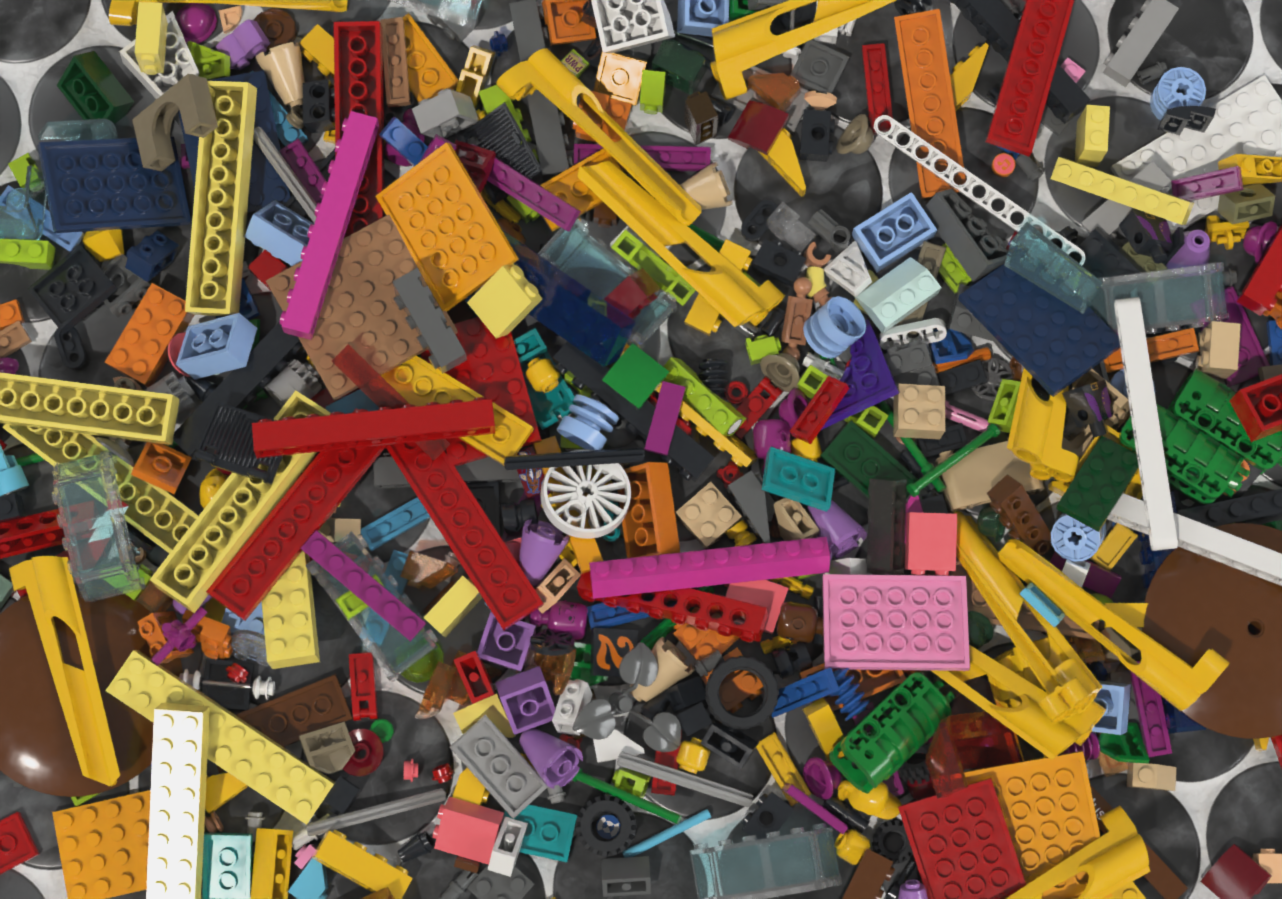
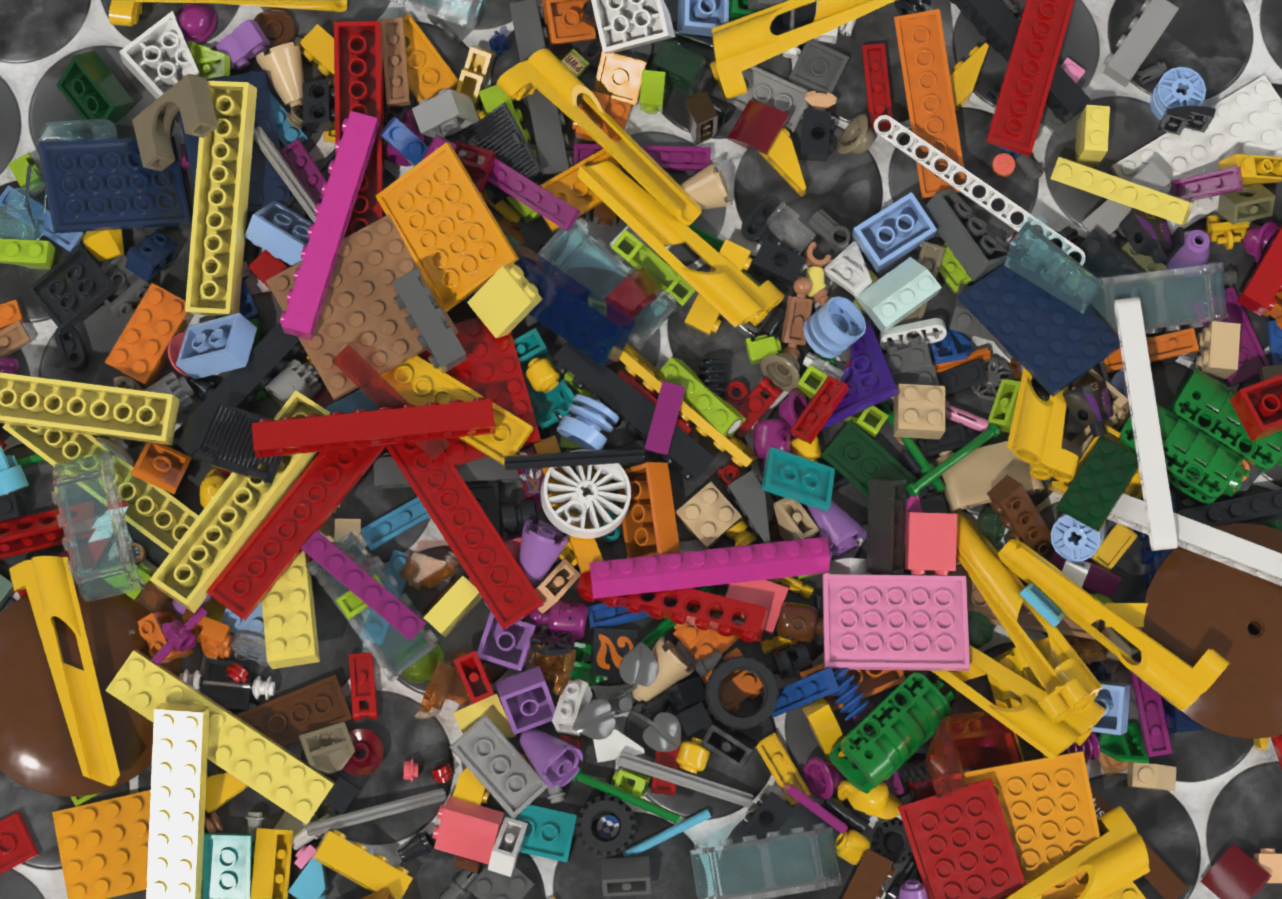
black wheel [117,520,155,554] -> none
light yellow brick [135,2,168,75] -> none
light nougat tile [219,5,242,34] -> none
green tile [370,719,394,743] -> none
green slope [602,343,670,409] -> none
clear orange slope [747,73,801,112] -> none

